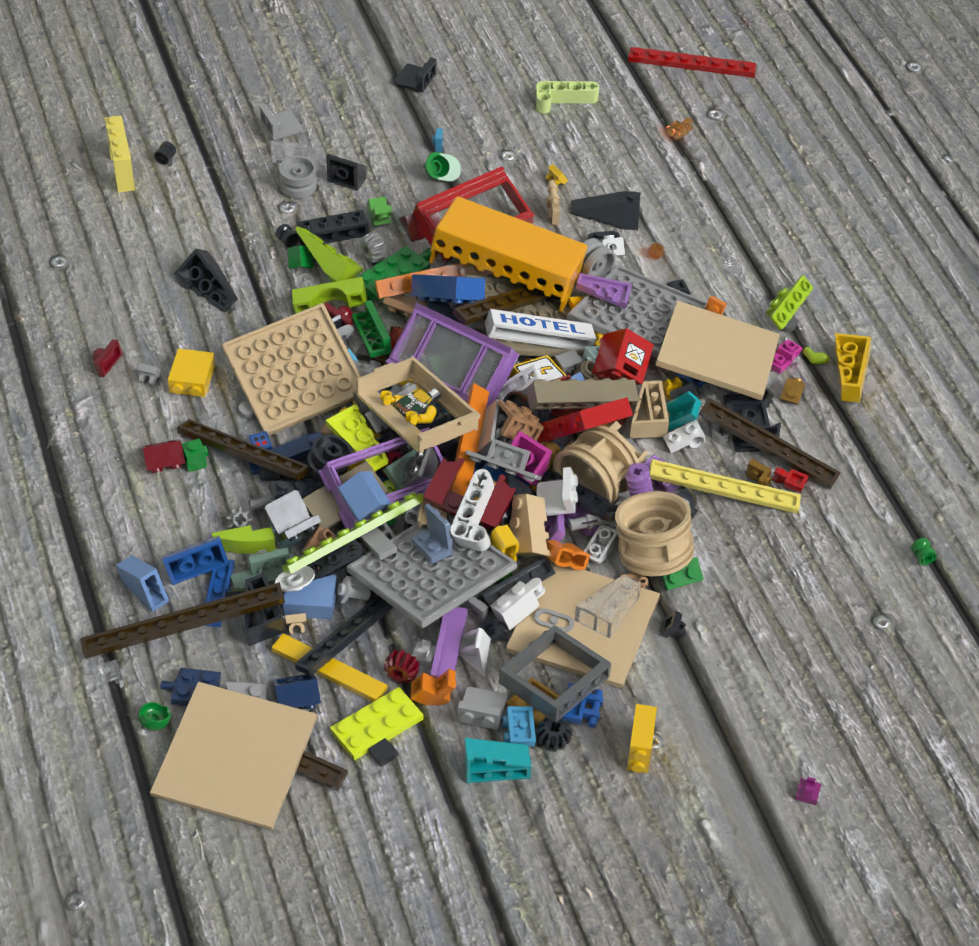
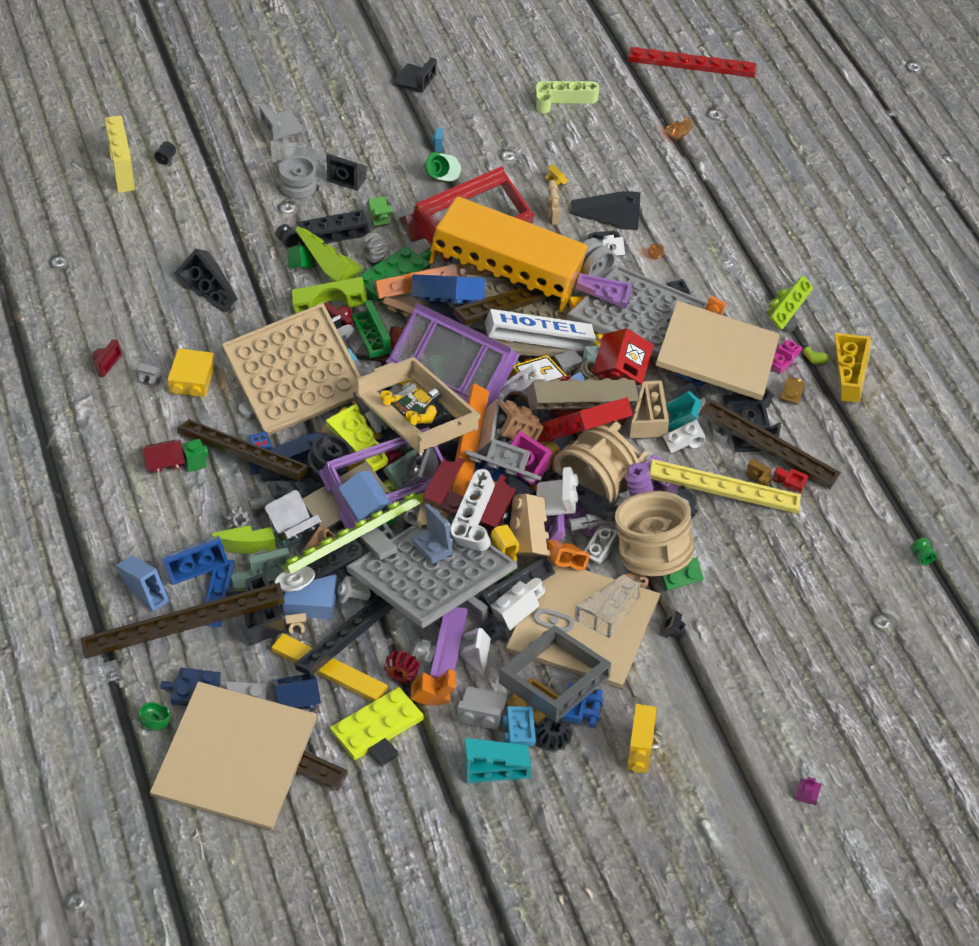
yellow tile [662,376,683,400] -> none

